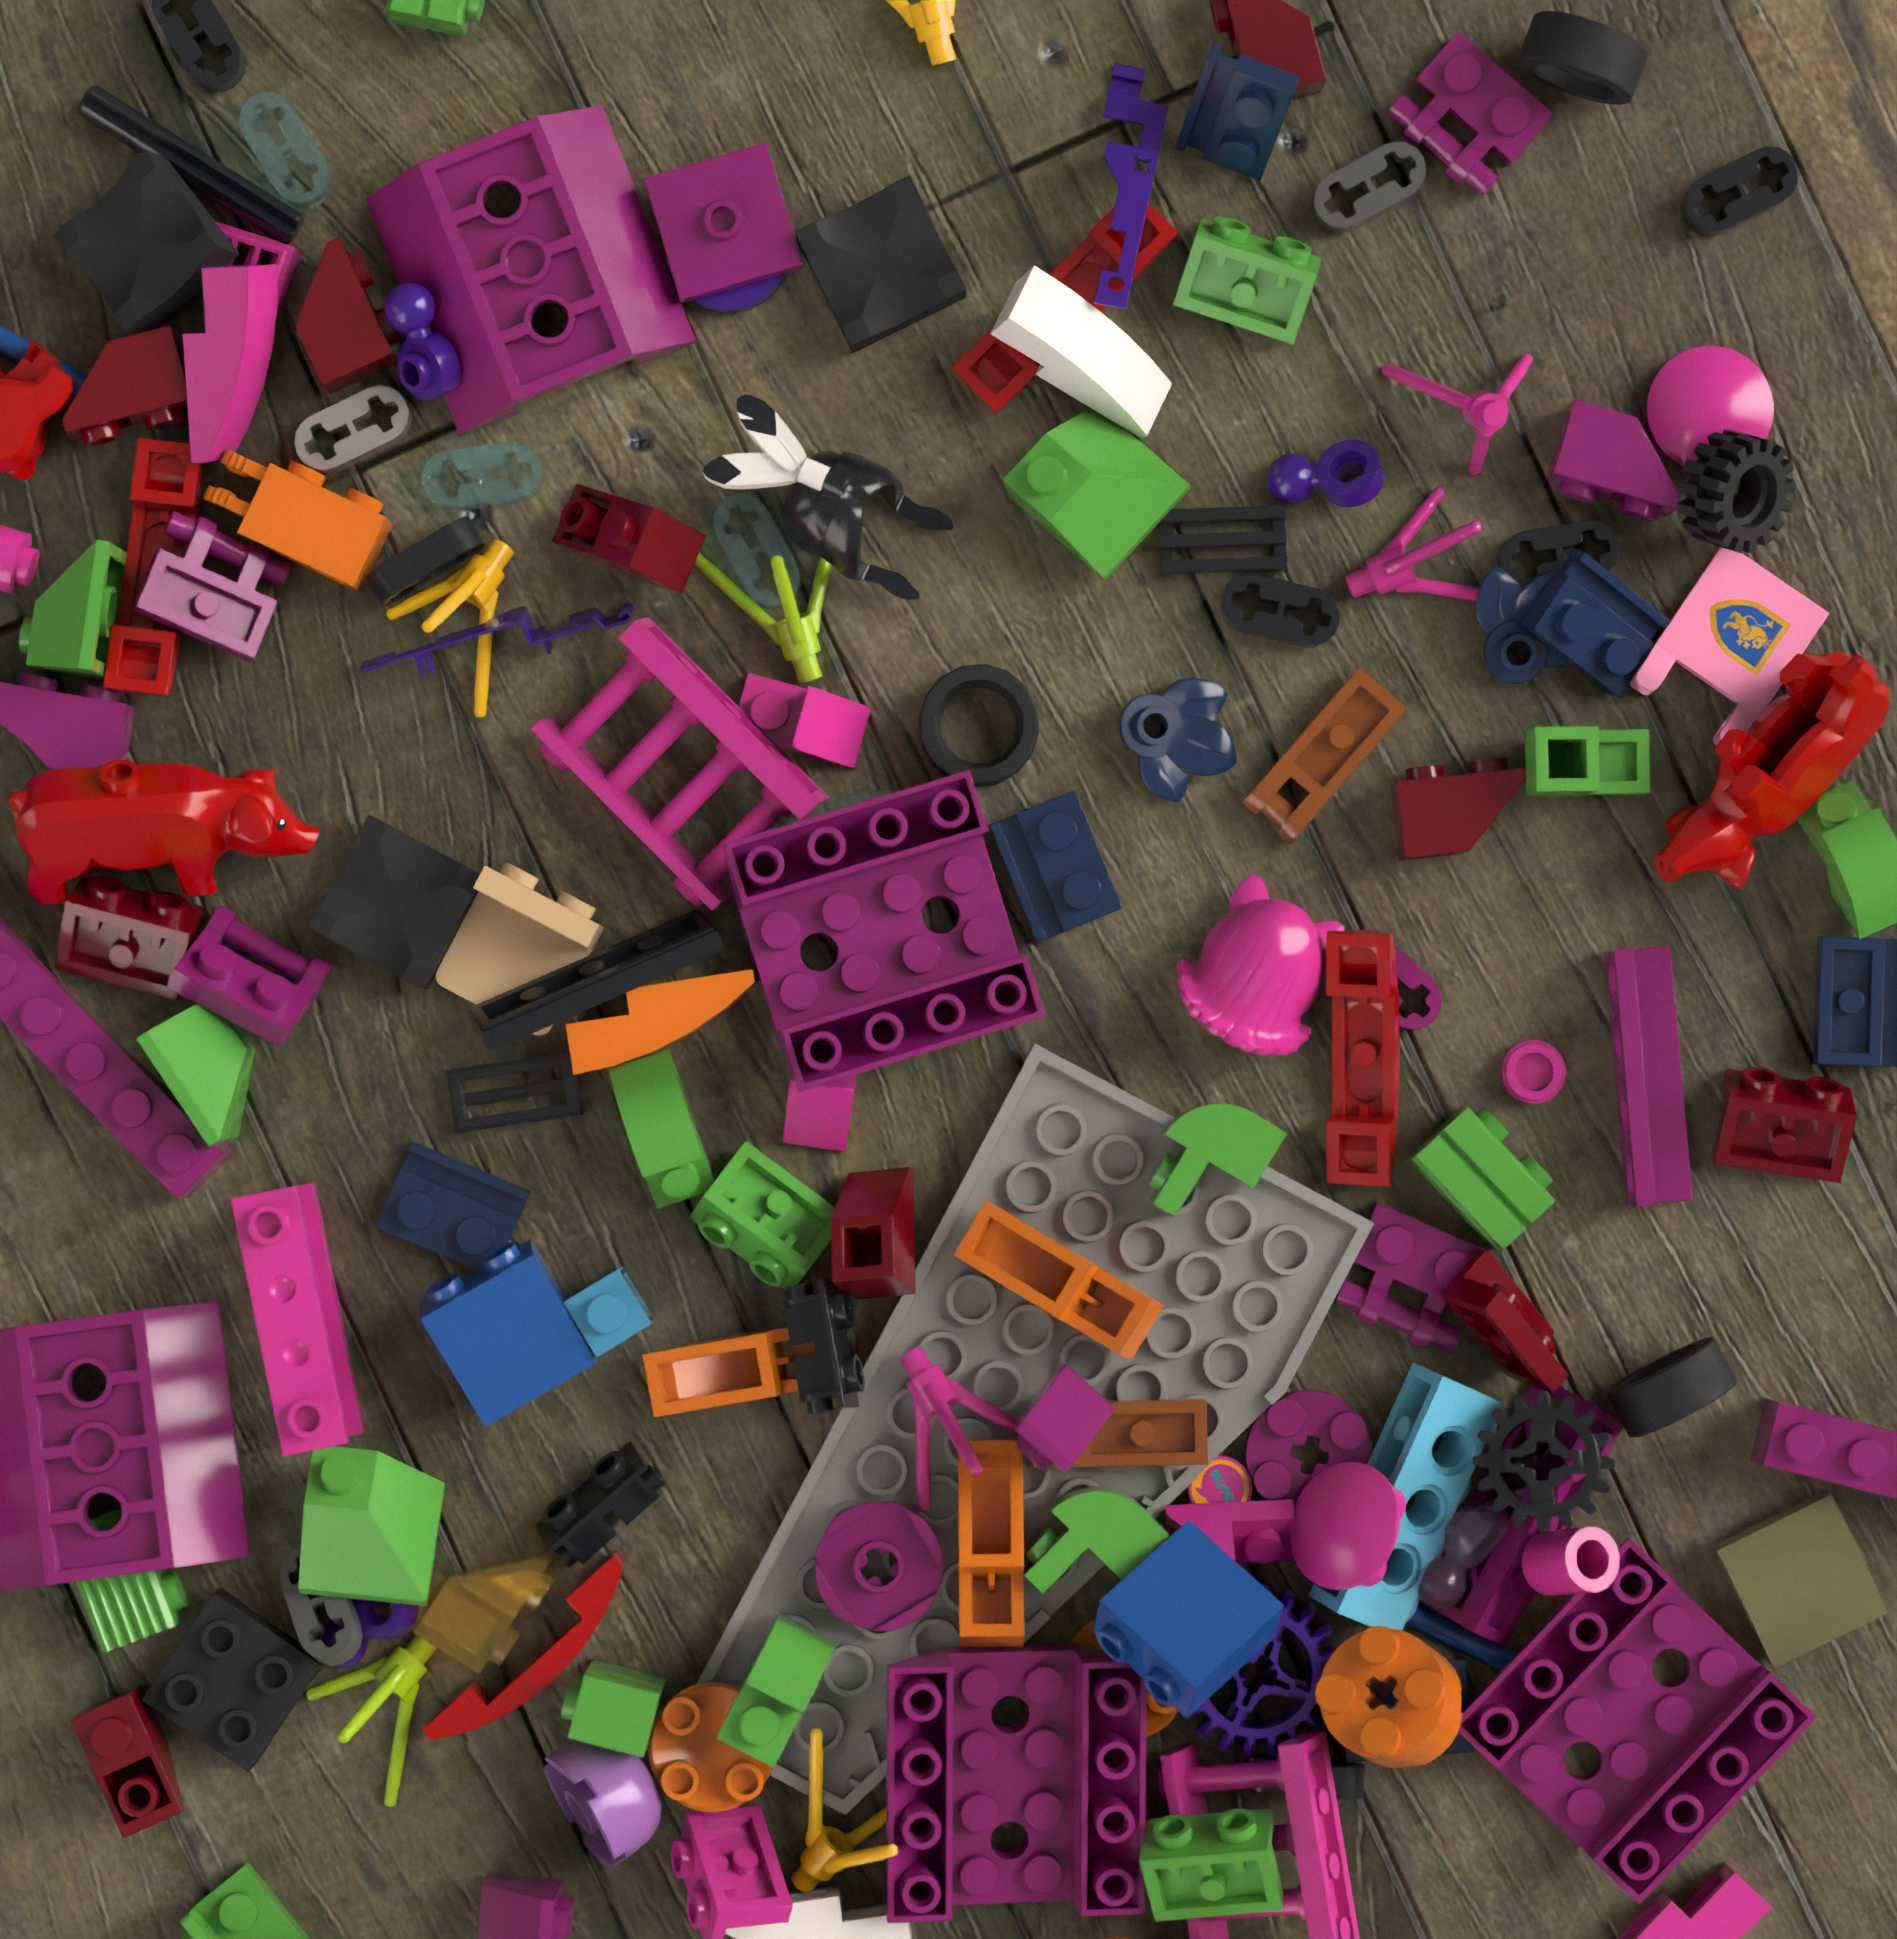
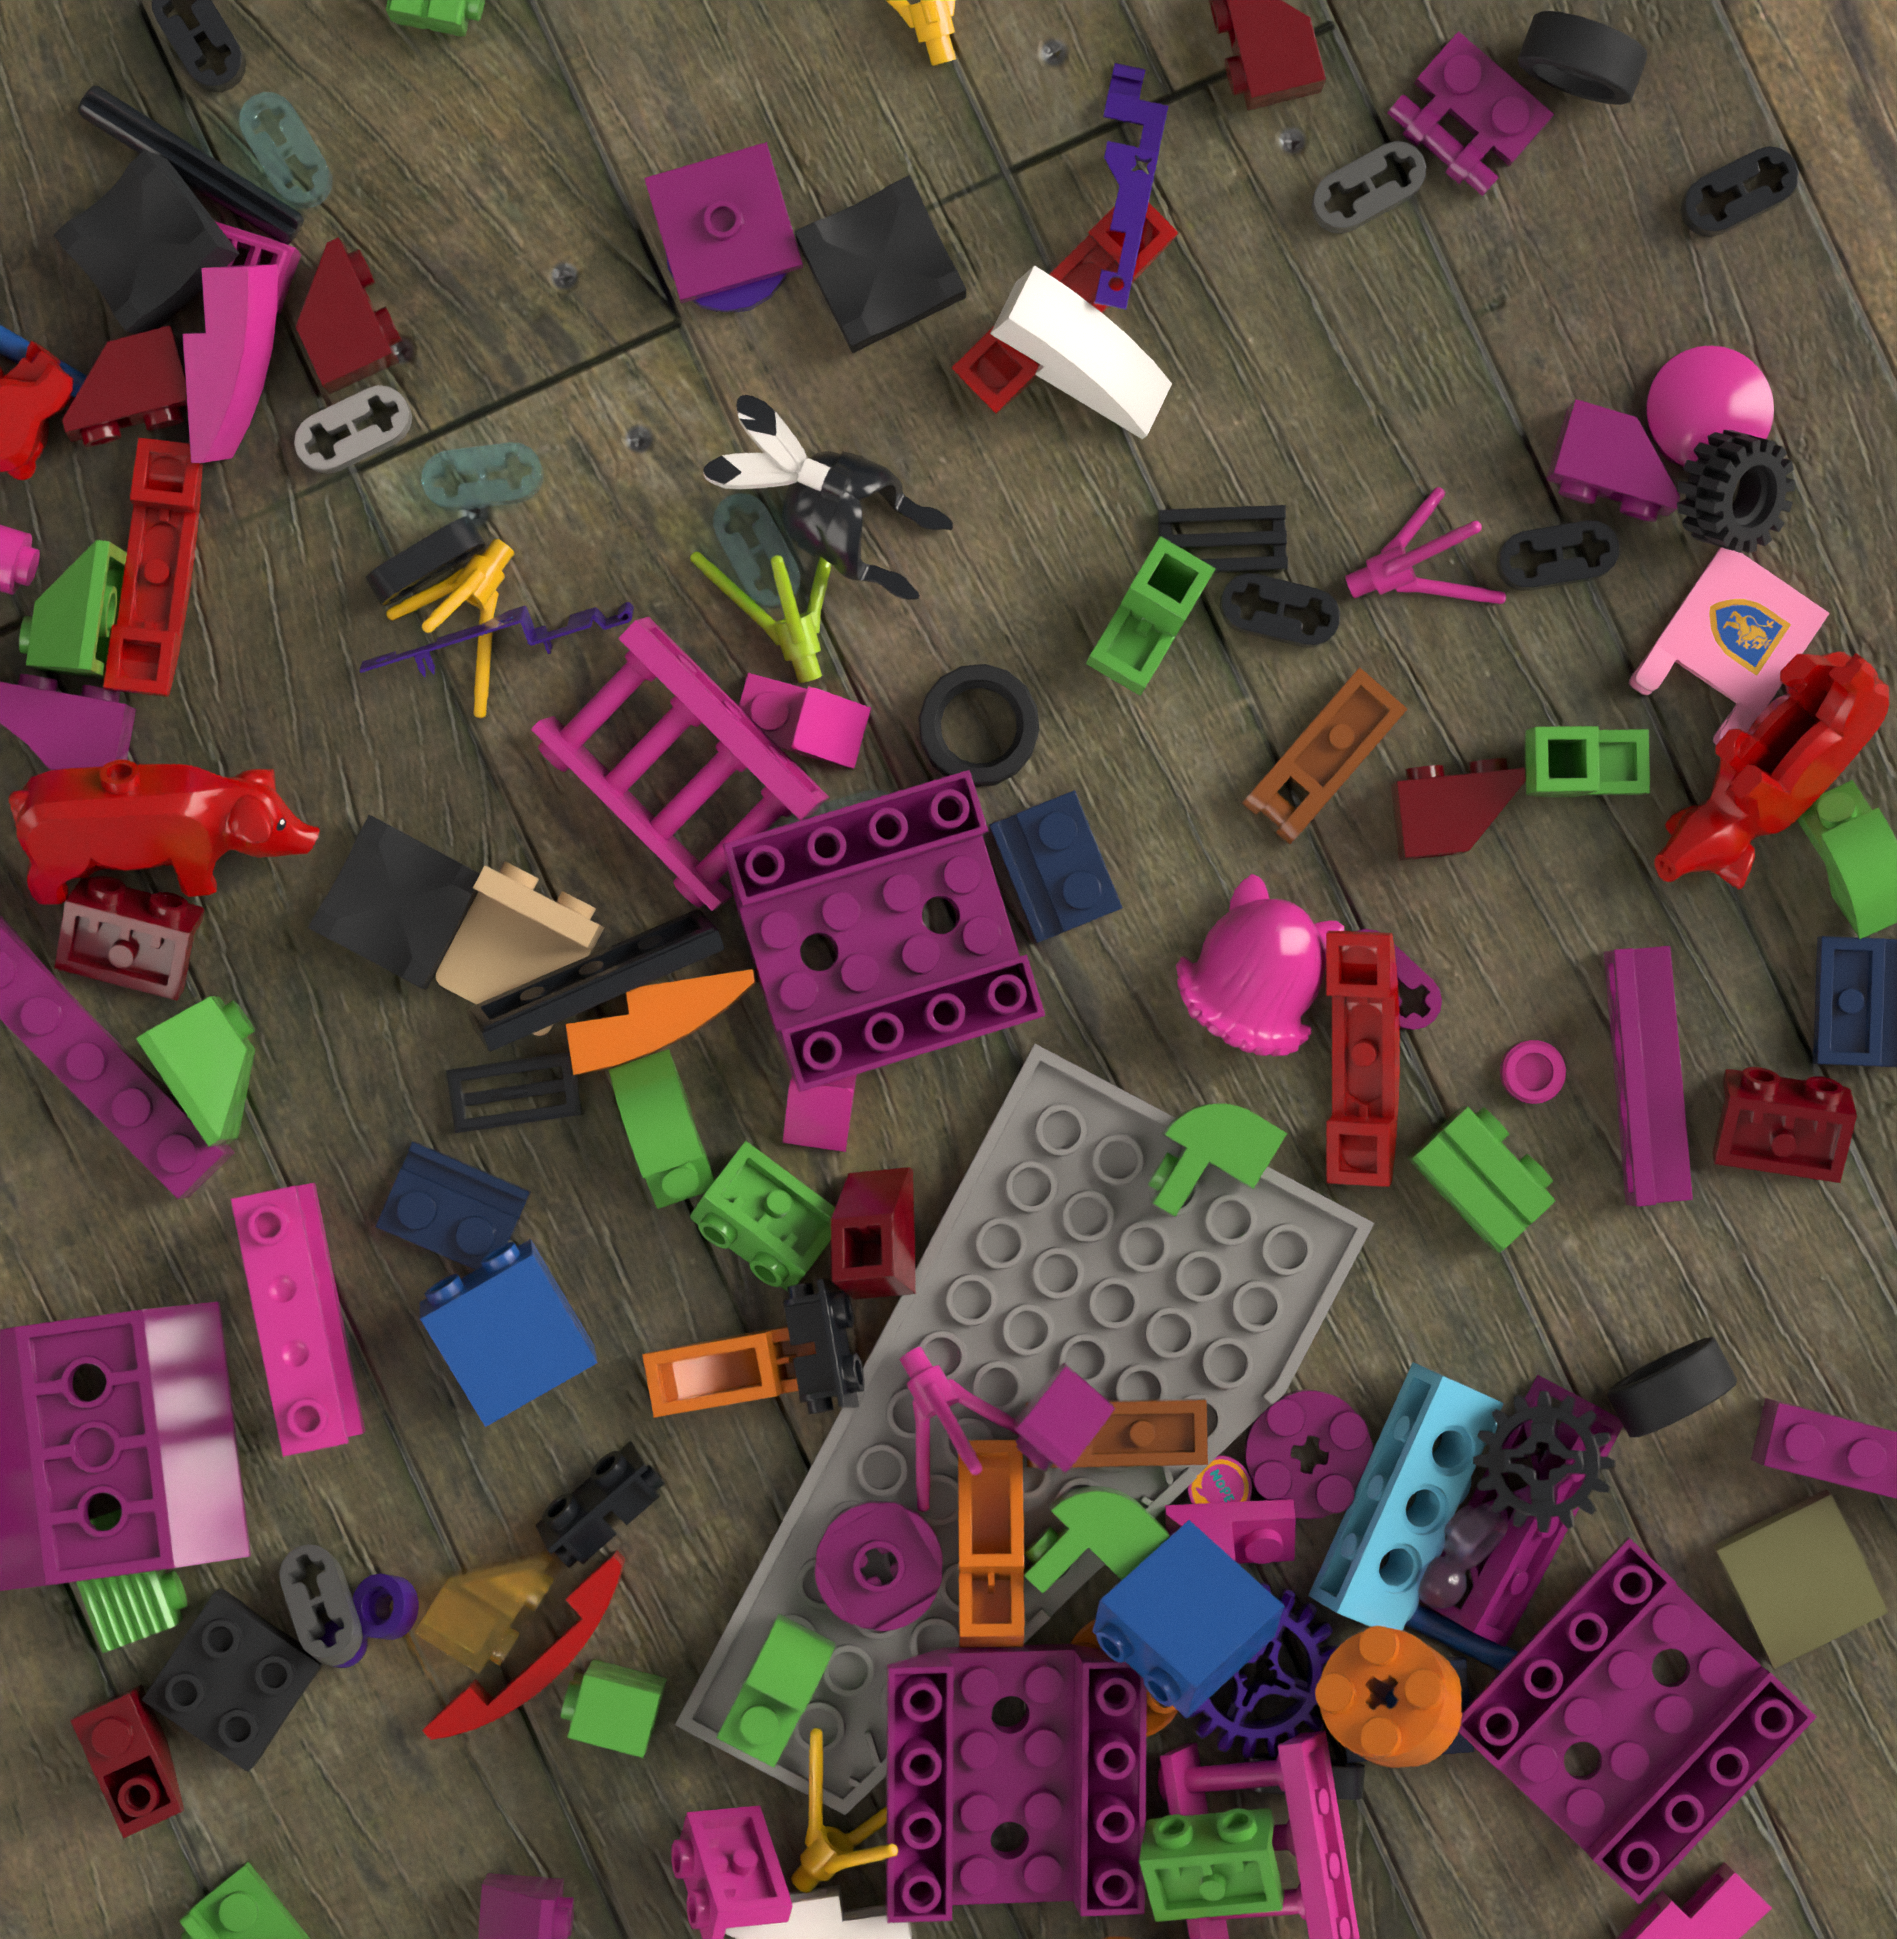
plate [131,511,291,662] -> none
magenta plate [167,905,334,1048] -> none
orange hinge [203,449,393,593] -> none
bright green slope [298,1446,445,1606] -> none
lime plant [306,1630,439,1807] -> none
magenta slope [366,105,697,436] -> none
dark purple plate [384,282,461,401] -> none
medium lavender cylinder [544,1740,662,1868] -> none
dark red slope [551,483,707,594] -> none
dark azure brick [563,1266,656,1358] -> none
orange dish [648,1682,773,1812] -> none
orange slope [953,1200,1164,1361] -> none
bright green slope [1003,408,1191,581] -> none
dark blue plate [1118,678,1237,802] -> none
bright green bracket [1173,216,1321,345] -> none
dark blue plate [1175,44,1300,181] -> none
dark purple plate [1266,439,1385,507] -> none
dark pink dish [1289,1462,1406,1590] -> none
magenta plate [1334,1202,1495,1353] -> none
dark pink plant [1382,353,1533,476] -> none
dark red bracket [1440,1249,1569,1394] -> none
dark blue plate [1474,566,1571,684] -> none
dark blue plate [1521,548,1670,697] -> none
dark pink brick [1522,1527,1620,1596] -> none
none -> bright green brick [1086,536,1216,696]

